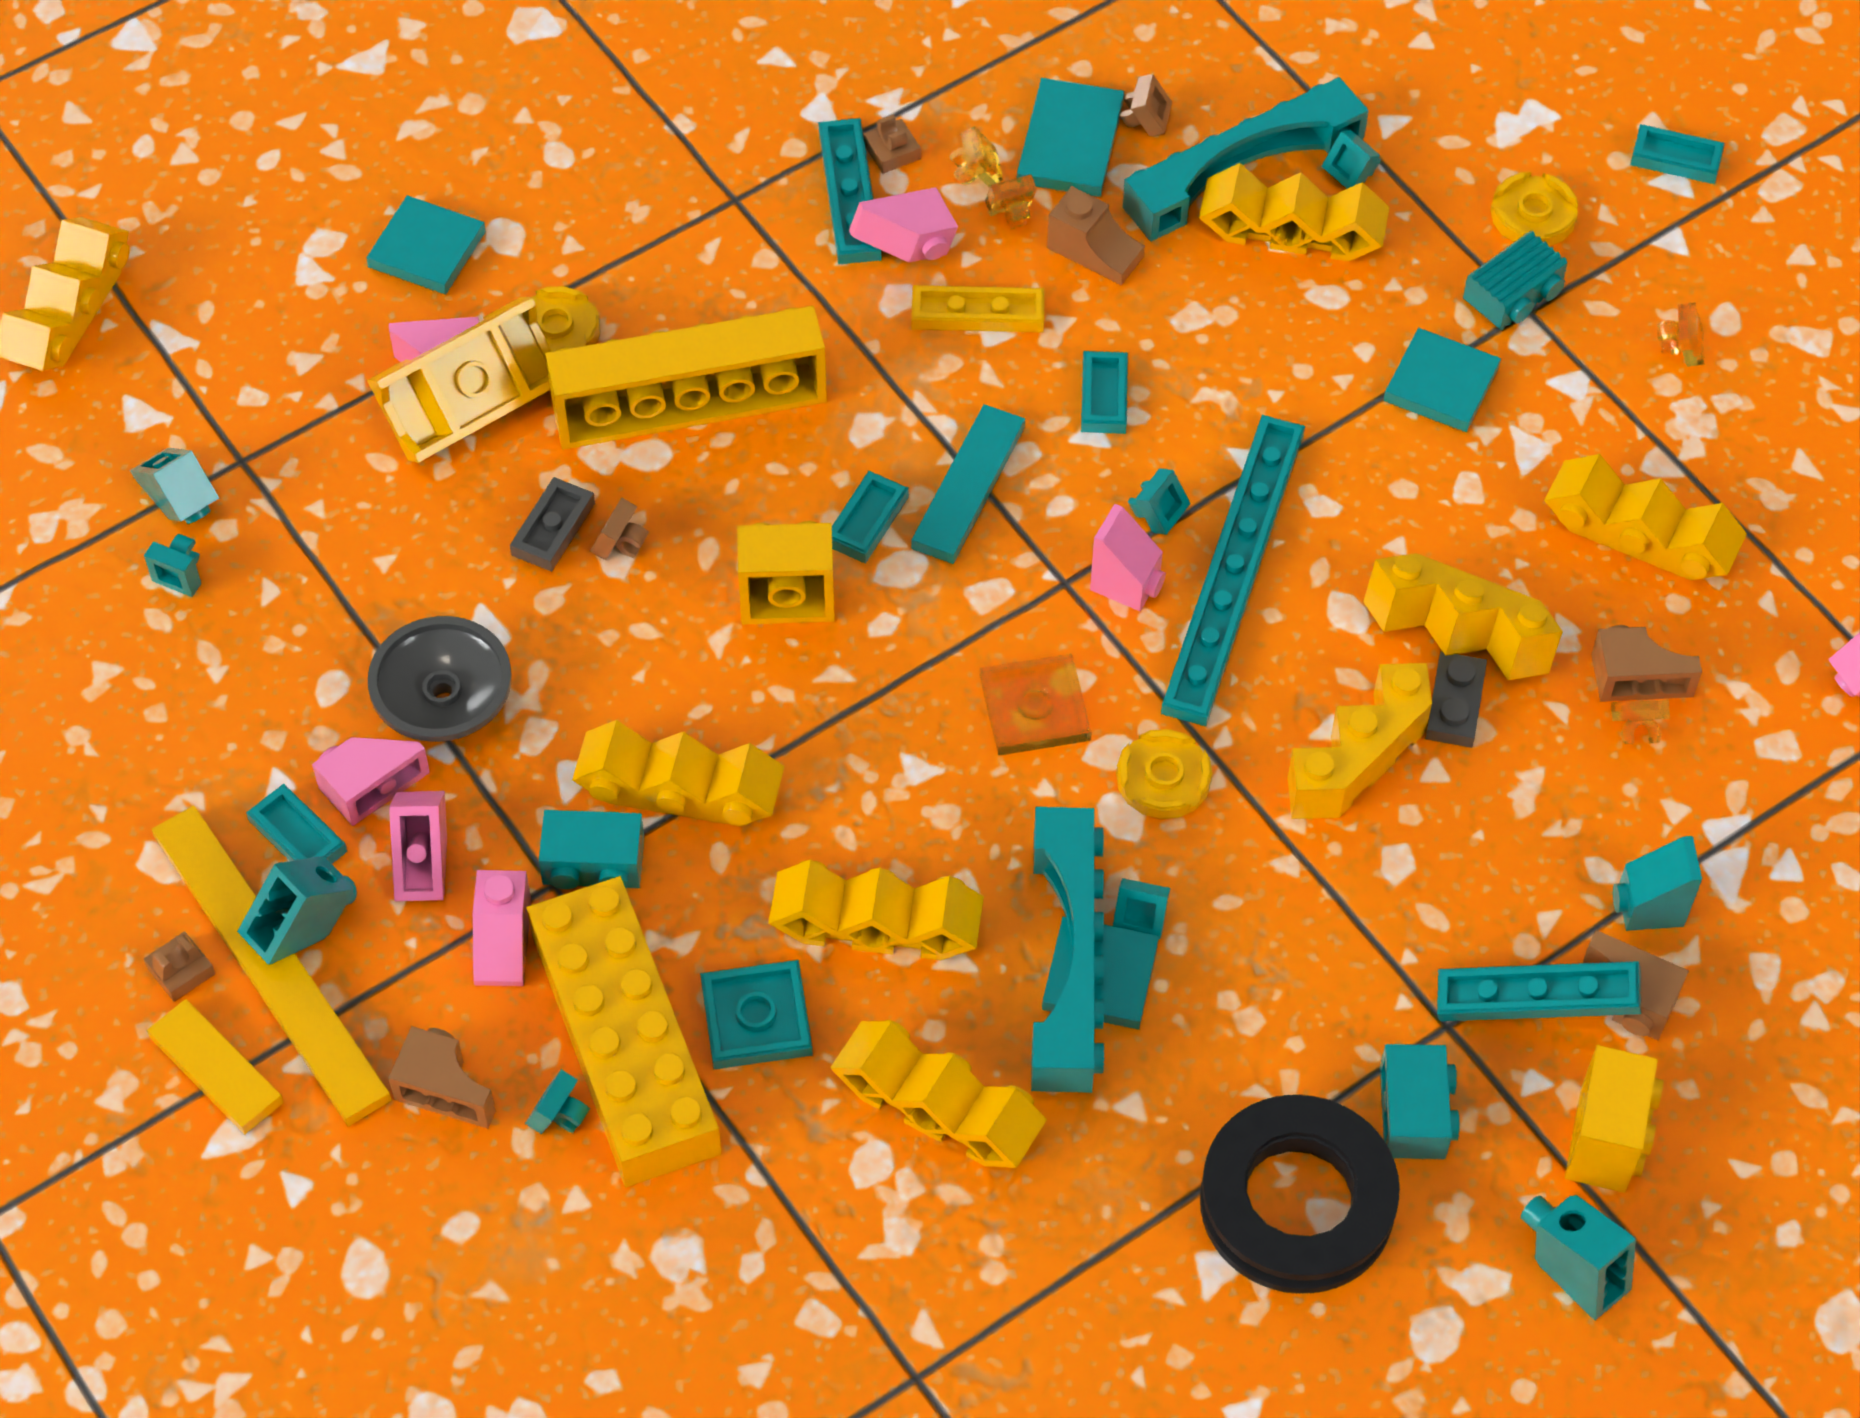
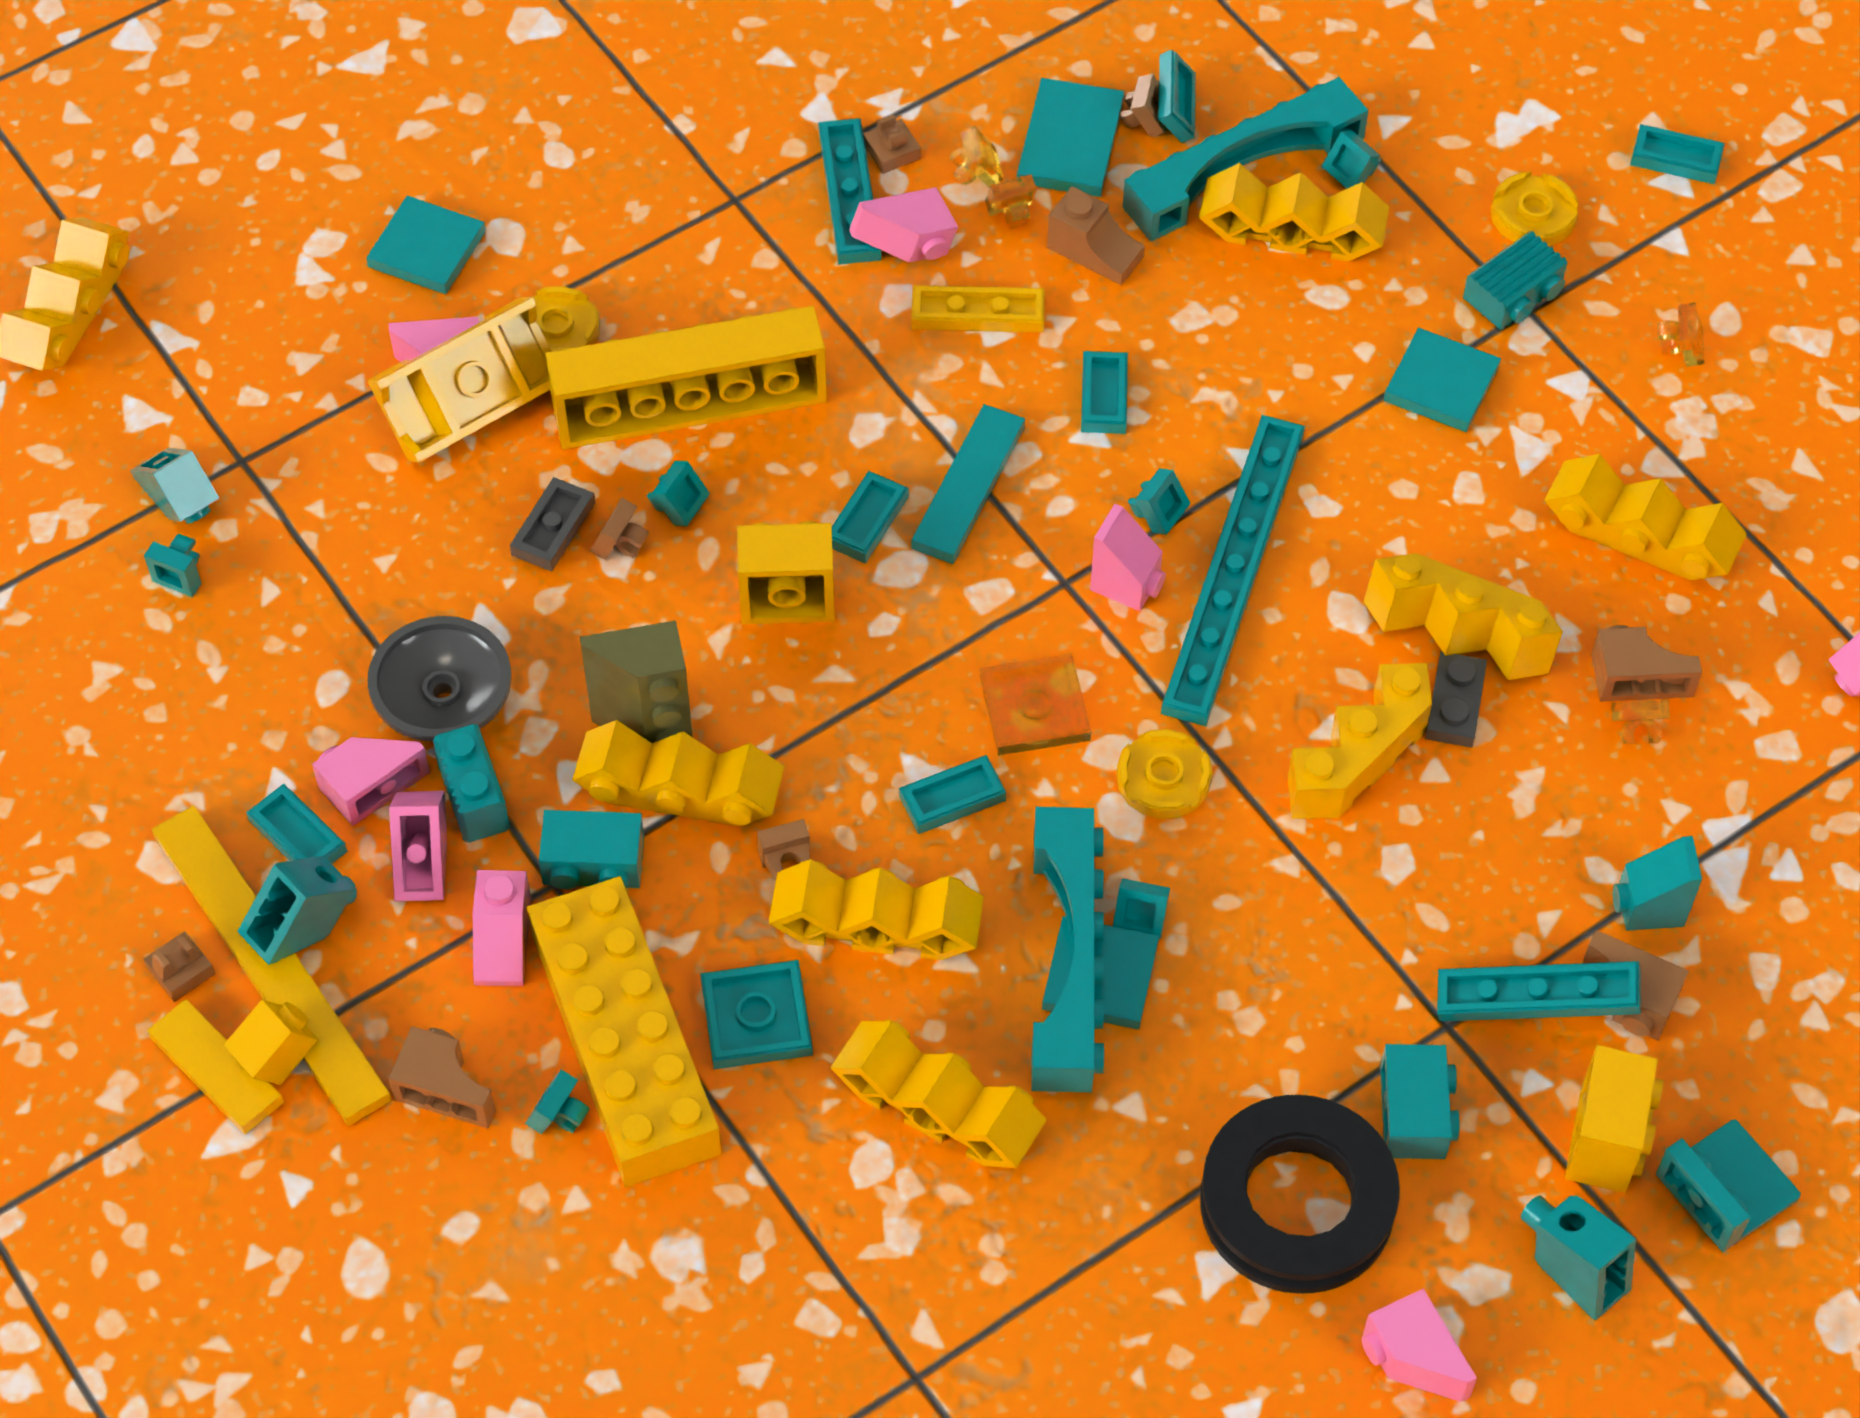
none -> yellow brick [224,1000,318,1085]
none -> teal brick [433,724,510,843]
none -> olive slope [580,621,693,743]
none -> teal tile [647,461,710,526]
none -> medium nougat tile [757,819,810,880]
none -> teal tile [899,755,1006,834]
none -> teal tile [1158,49,1196,143]
none -> bright pink slope [1362,1288,1477,1402]
none -> teal bracket [1656,1119,1801,1252]

